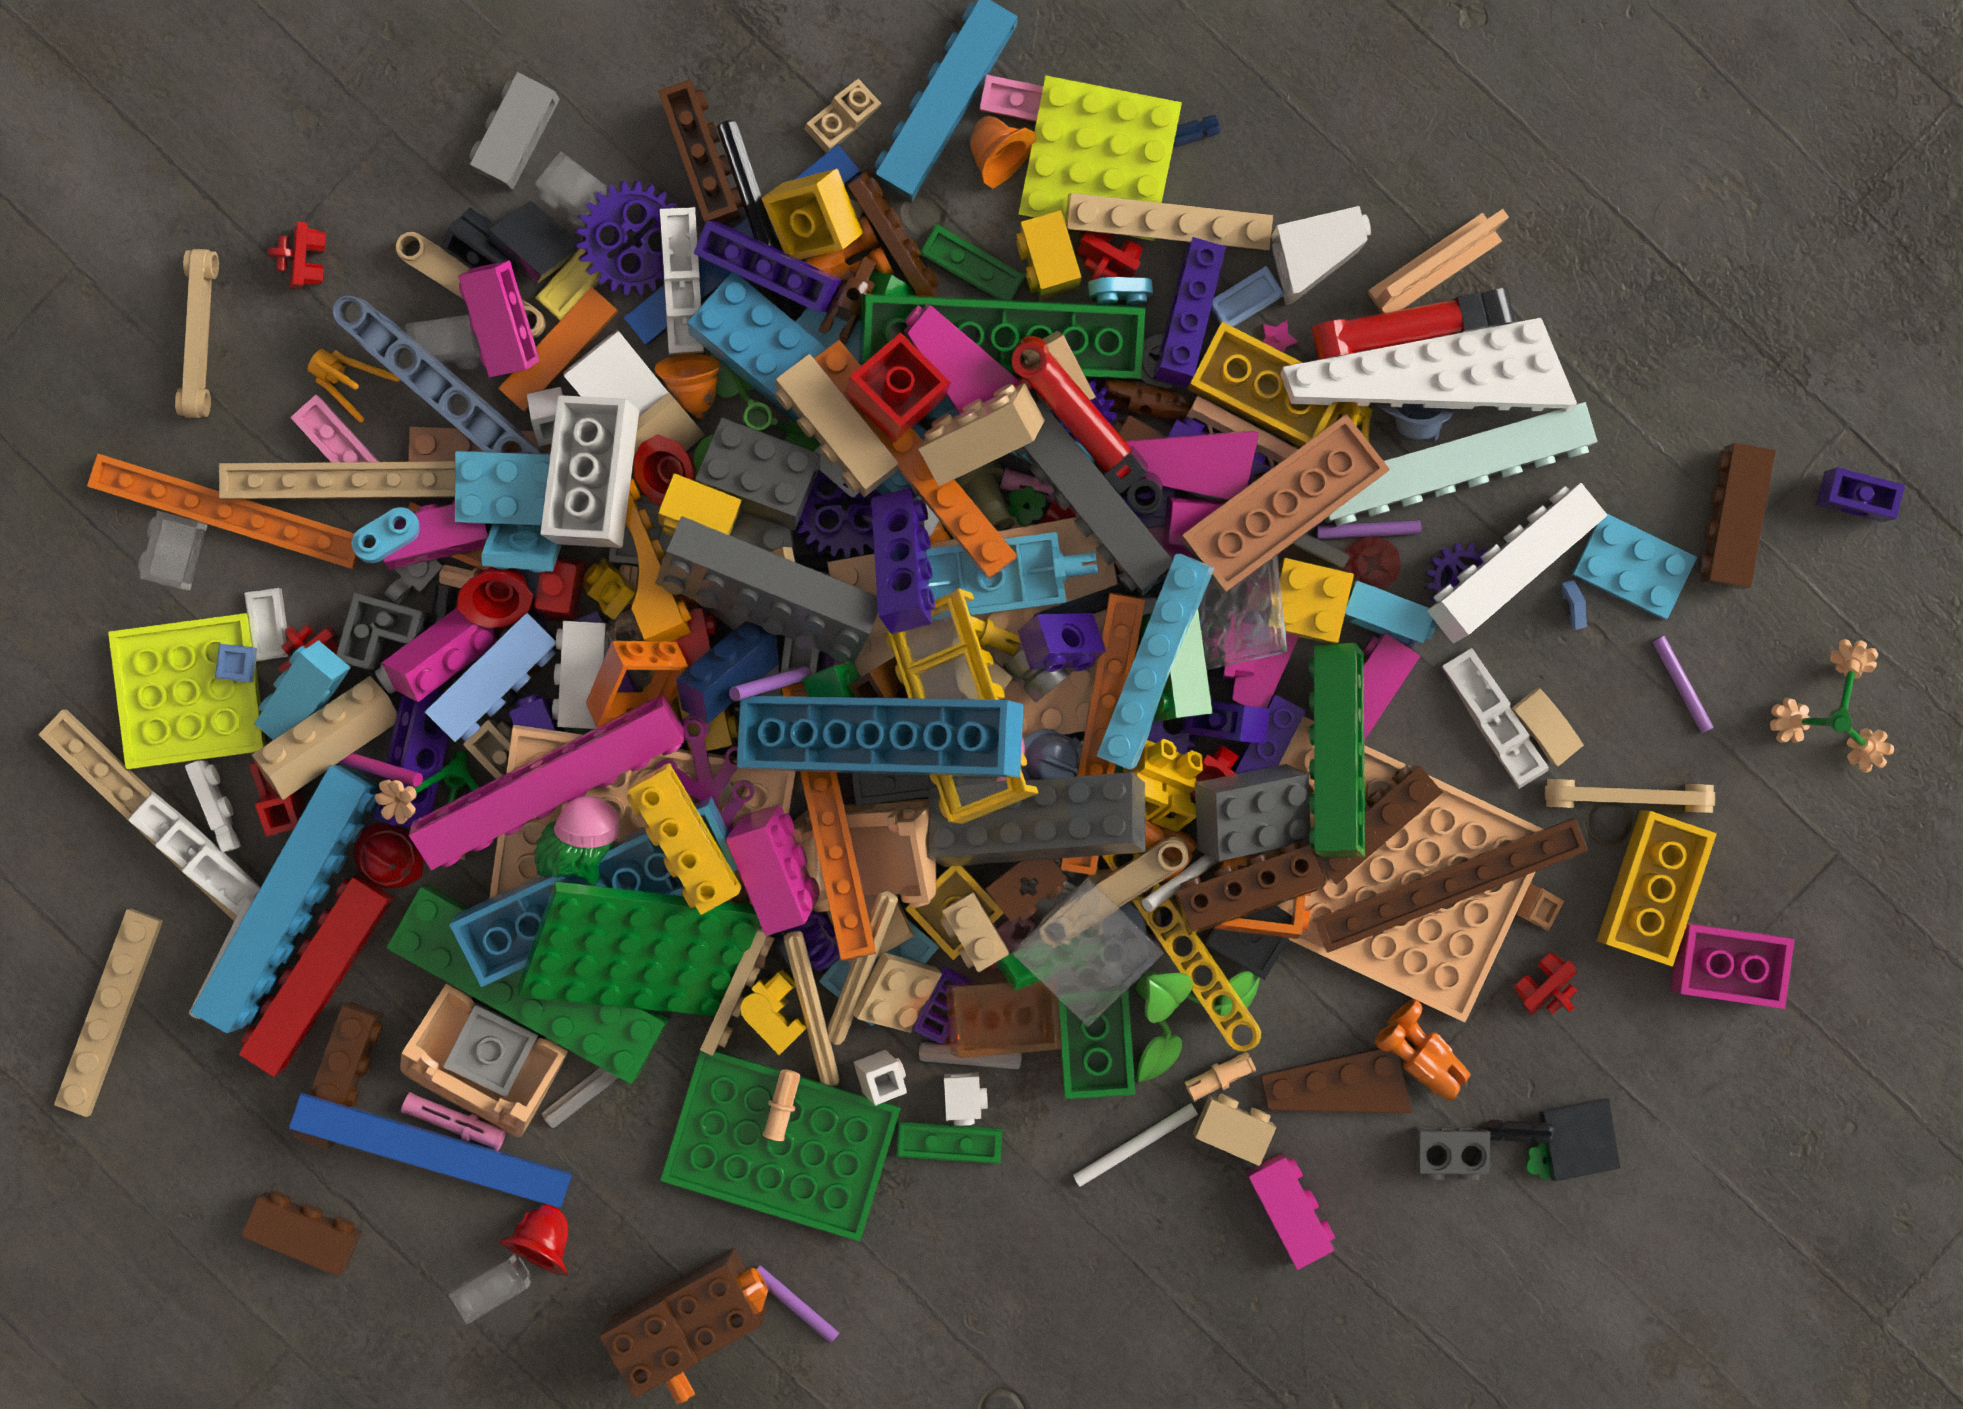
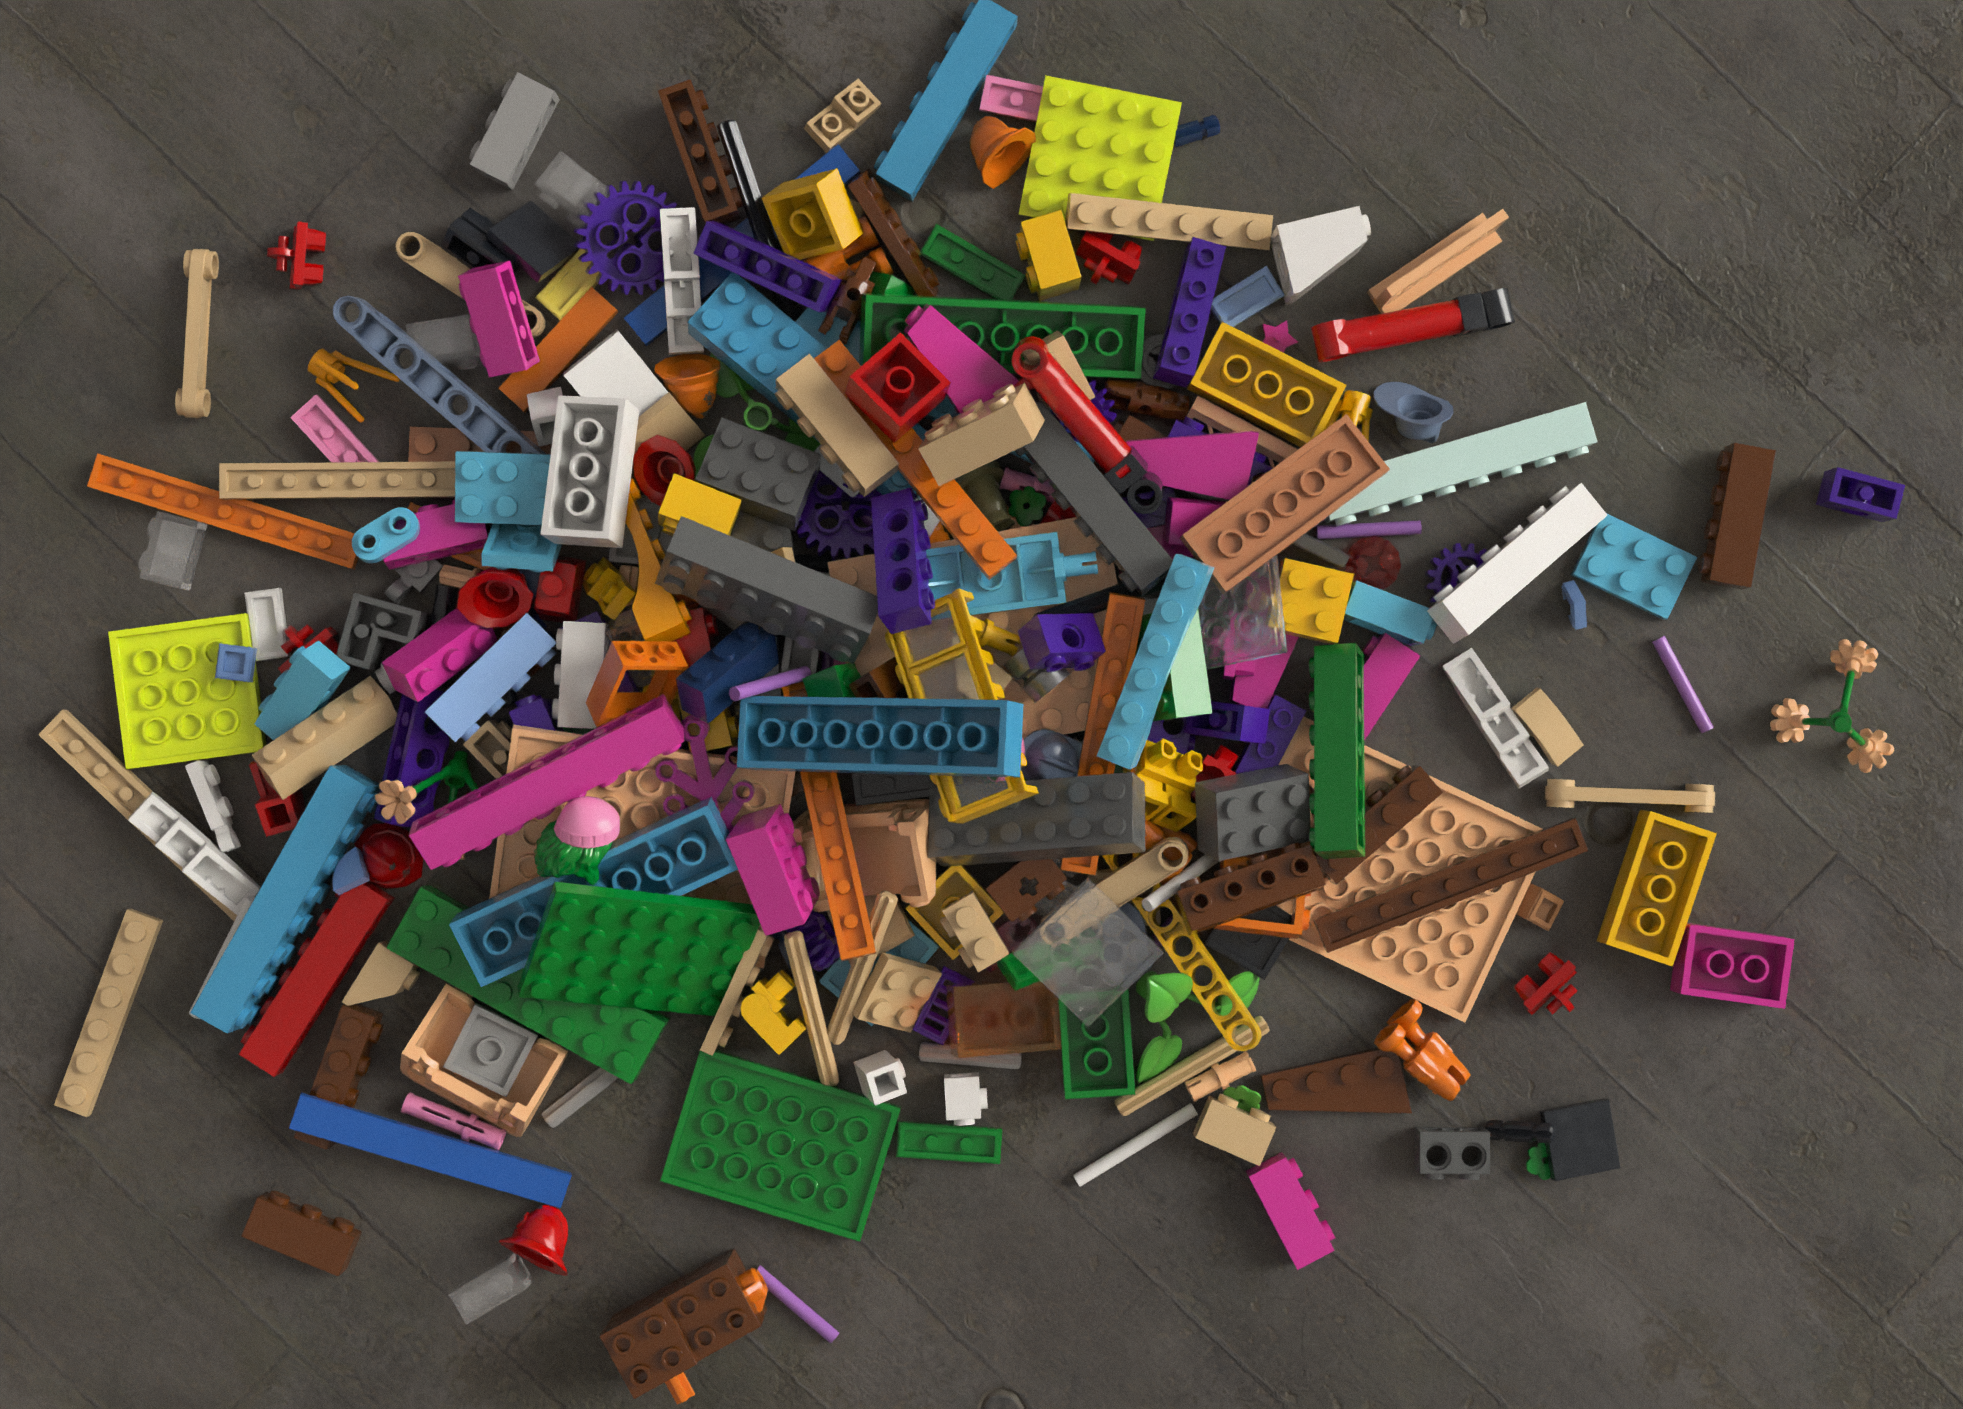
dark pink bar [338,753,423,787] -> none
yellow brick [627,762,741,915] -> none
light nougat axle [762,1069,800,1141] -> none
medium azure plate [1088,277,1153,305] -> none
white wing [1280,318,1577,412] -> none
none -> medium blue tile [332,847,370,895]
none -> tan slope [342,940,420,1006]
none -> tan axle [1115,1016,1270,1116]
none -> bright green plant [1223,1085,1261,1112]

